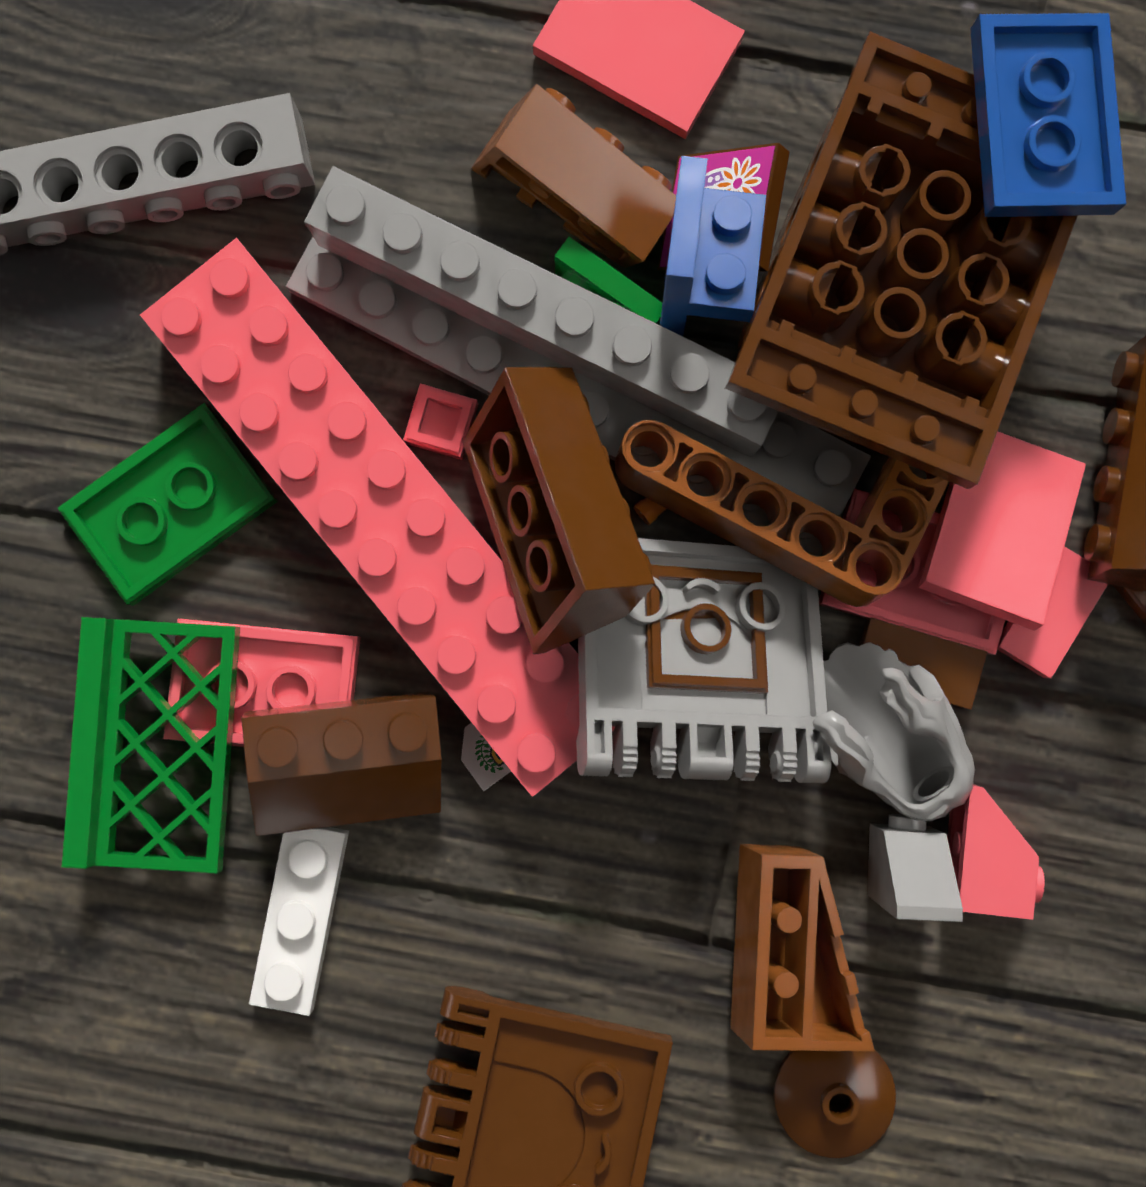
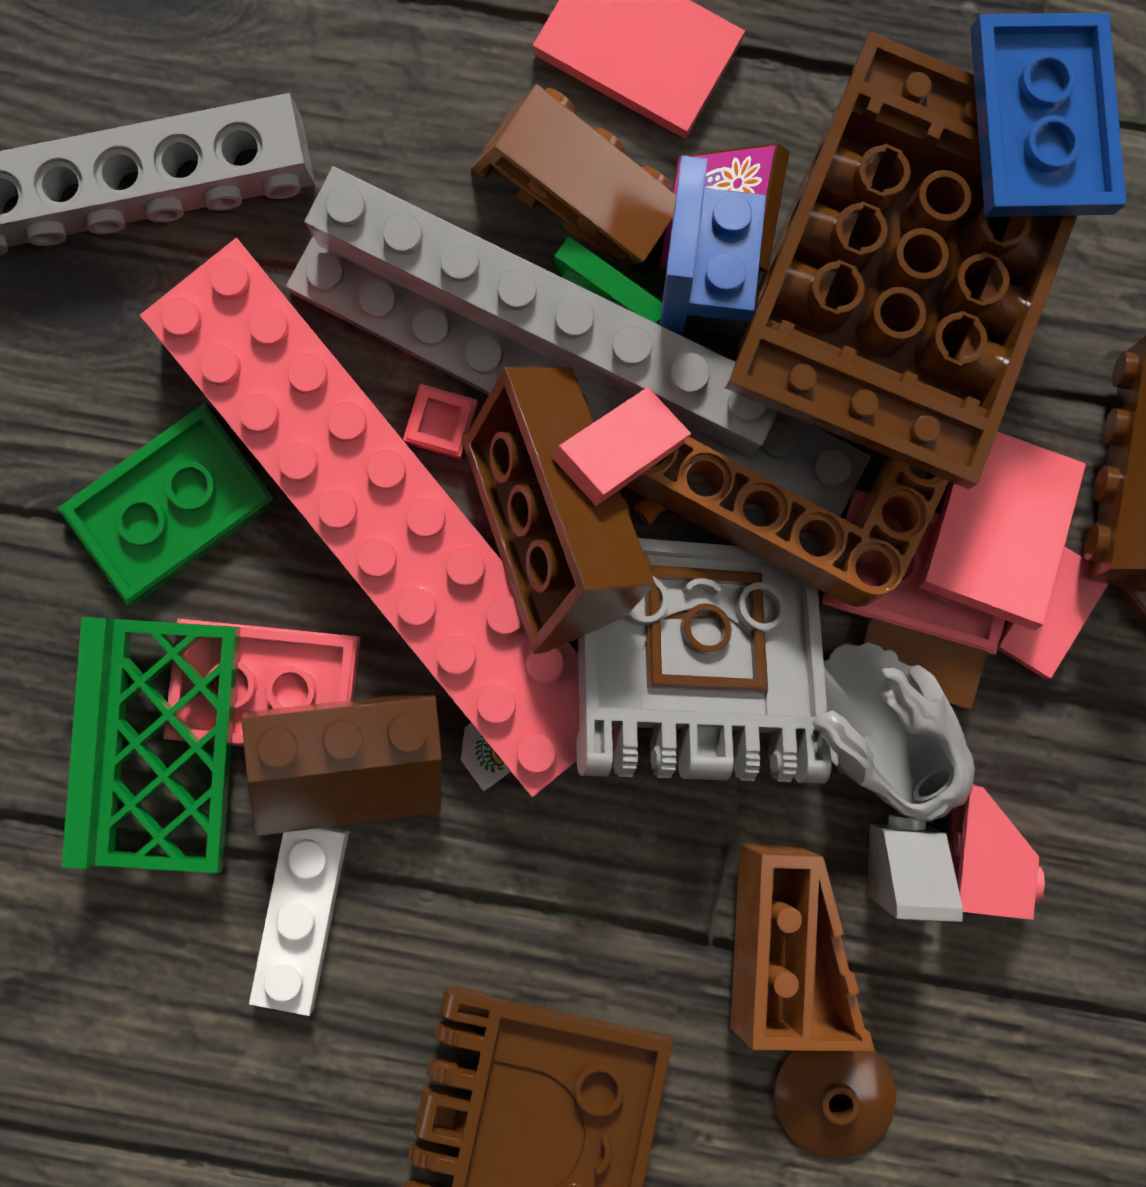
none -> coral tile [552,387,691,506]

